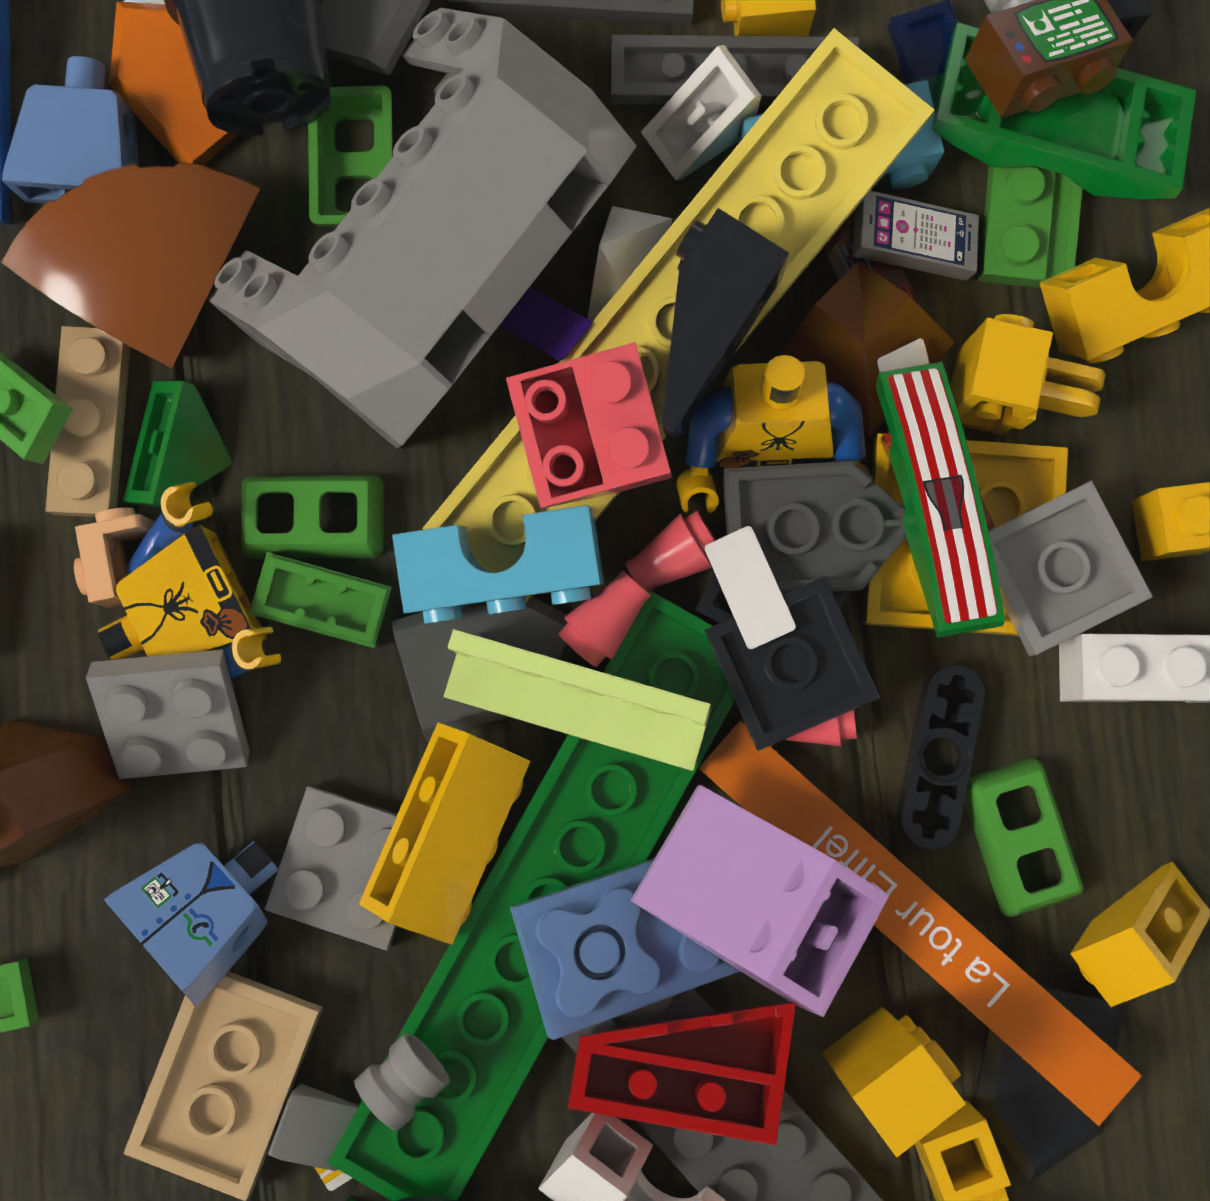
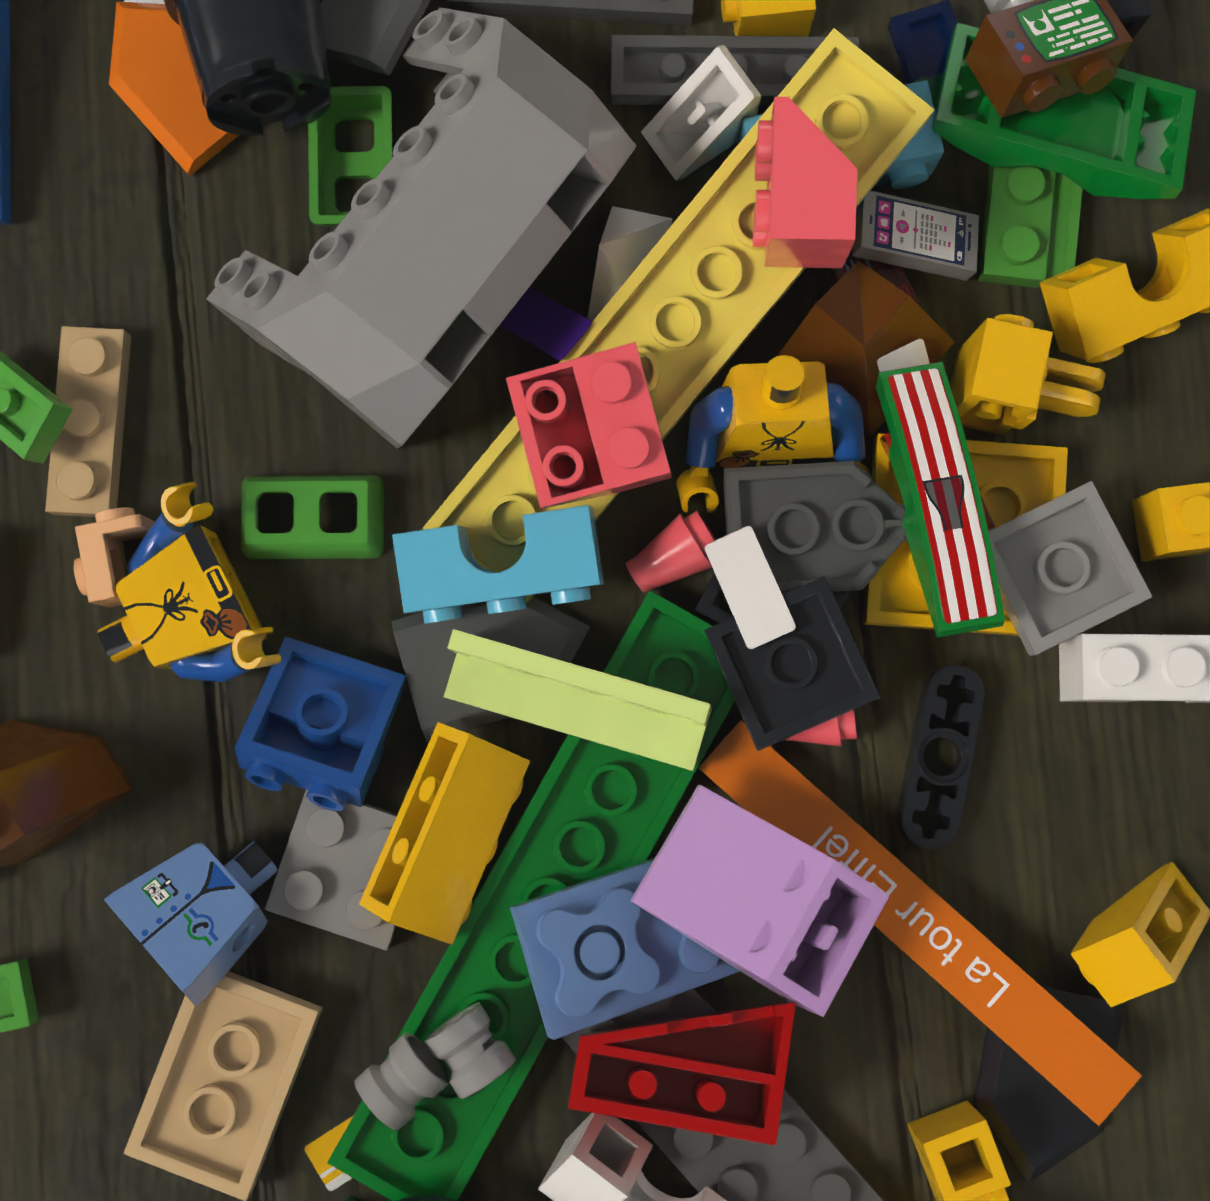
dark orange brick [1,163,261,368] -> none
medium blue torso [2,56,139,204] -> none
light grey plate [86,649,250,779] -> none
green slope [123,381,234,507] -> none
bright green plate [249,552,392,648] -> none
light grey slope [268,1084,359,1171] -> none
coral cone [558,570,651,668] -> none
black slope [662,208,789,443] -> none
yellow brick [822,1006,966,1157] -> none
bright green piece [965,758,1084,917] -> none
none -> blue plate [234,636,406,811]
none -> light grey wheel [423,1002,516,1099]
none -> coral slope [752,97,858,268]

